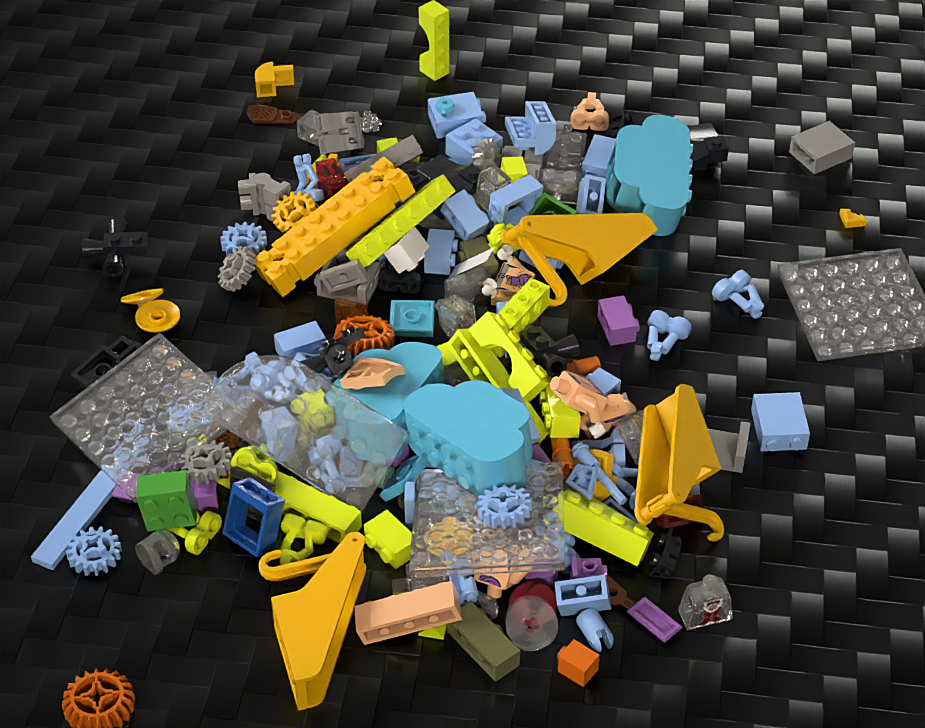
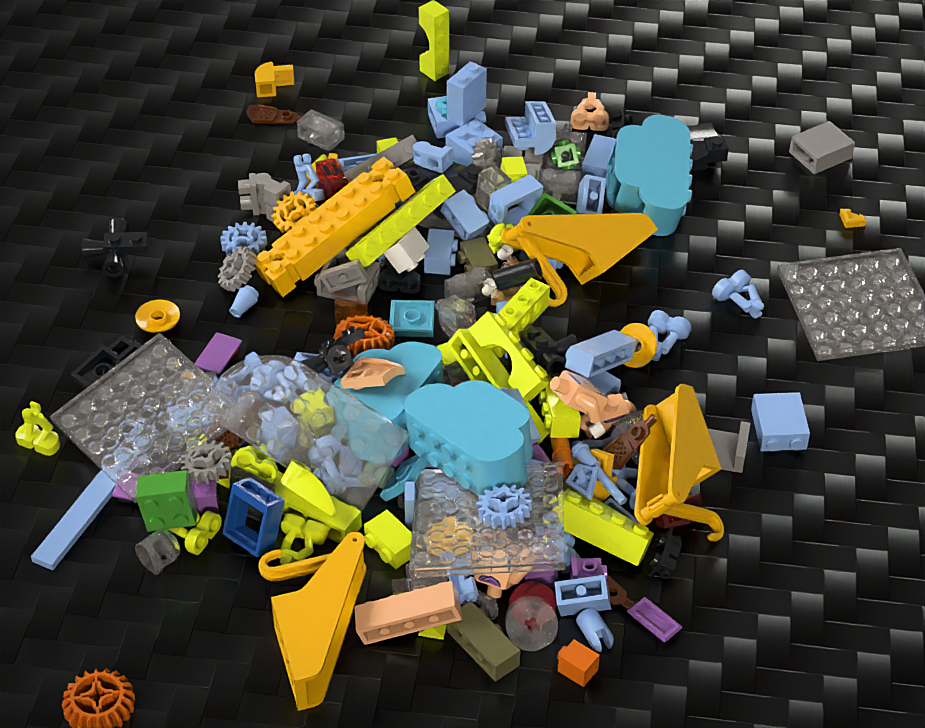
light blue gear [66,527,122,576] -> none
yellow dish [120,289,164,308] -> none
light blue brick [274,321,326,366] -> none
light grey hips [315,111,365,155] -> none
clear plant [361,111,382,132] -> none
white sticker [449,248,494,278] -> none
medium lavender brick [597,295,640,346] -> none
clear torso [678,575,733,630] -> none
none -> neon yellow piece [15,401,60,456]
none -> medium lavender piece [193,332,243,377]
none -> light blue cone [229,285,259,318]
none -> neon yellow piece [280,460,336,516]
none -> light blue leg [413,141,453,173]
none -> light blue brick [447,61,487,126]
none -> black pin [493,258,543,291]
none -> bright green brick [550,140,581,170]
none -> light blue brick [565,330,637,378]
none -> reddish brown piece [603,414,658,470]
none -> yellow dish [620,323,657,368]

